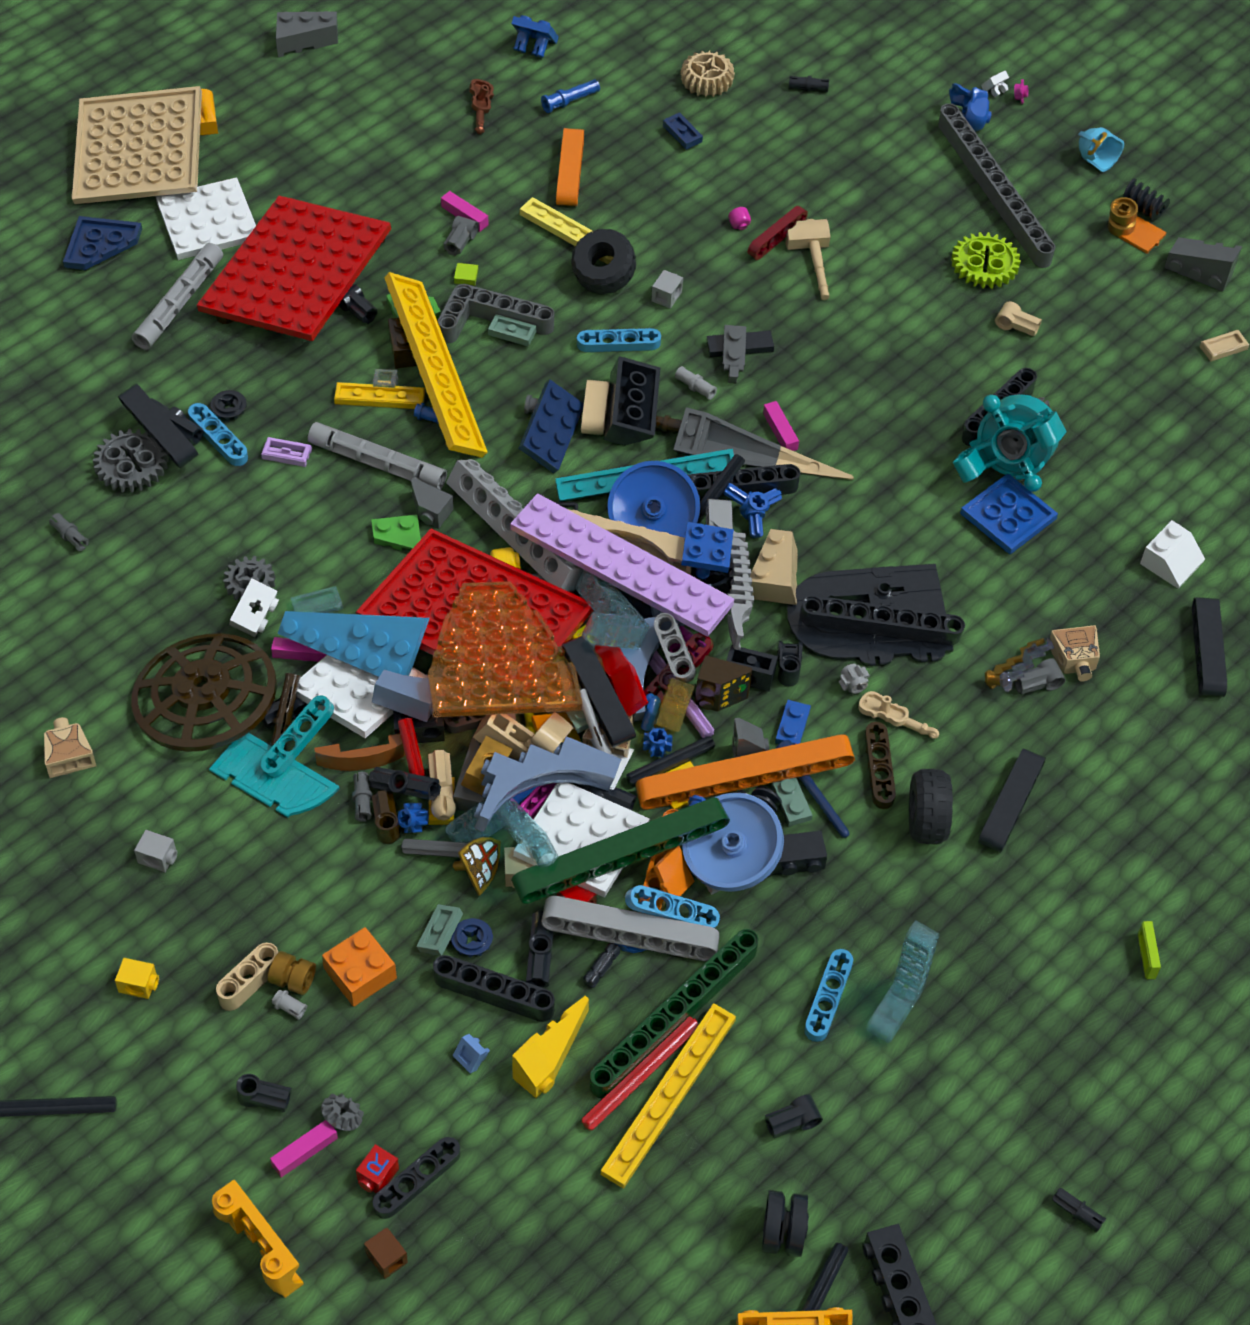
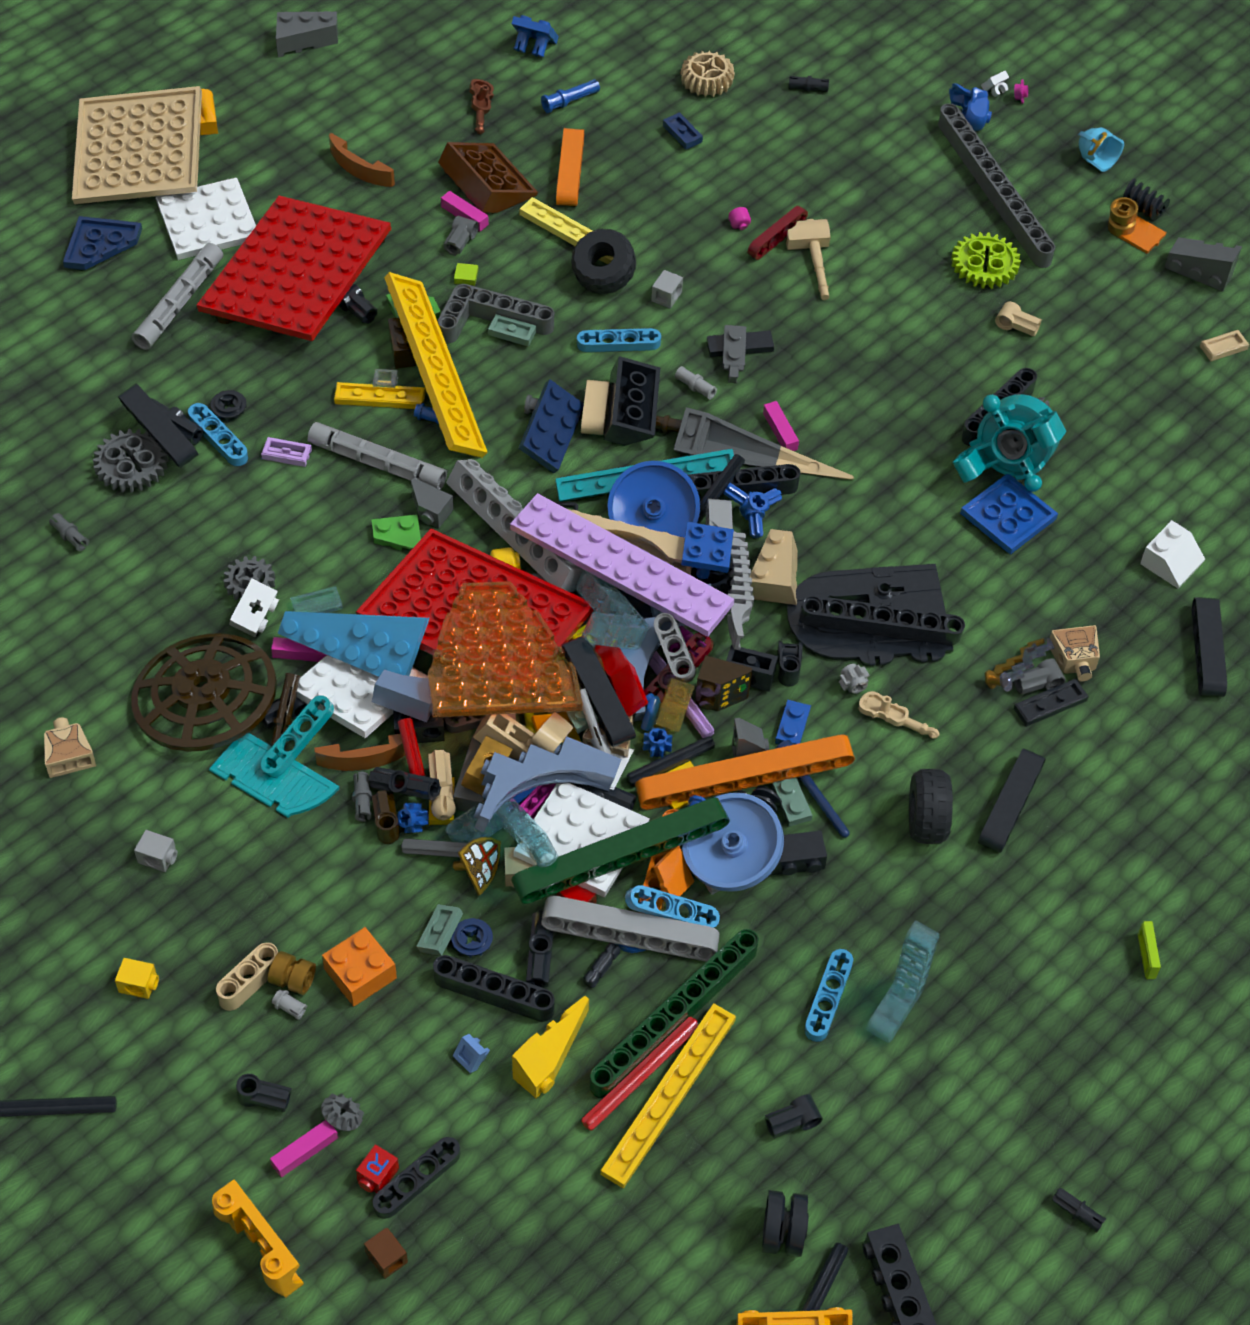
dark brown beam [865,722,896,809] -> none
none -> dark orange slope [329,133,395,187]
none -> reddish brown slope [438,142,538,214]
none -> black tile [1013,679,1089,727]

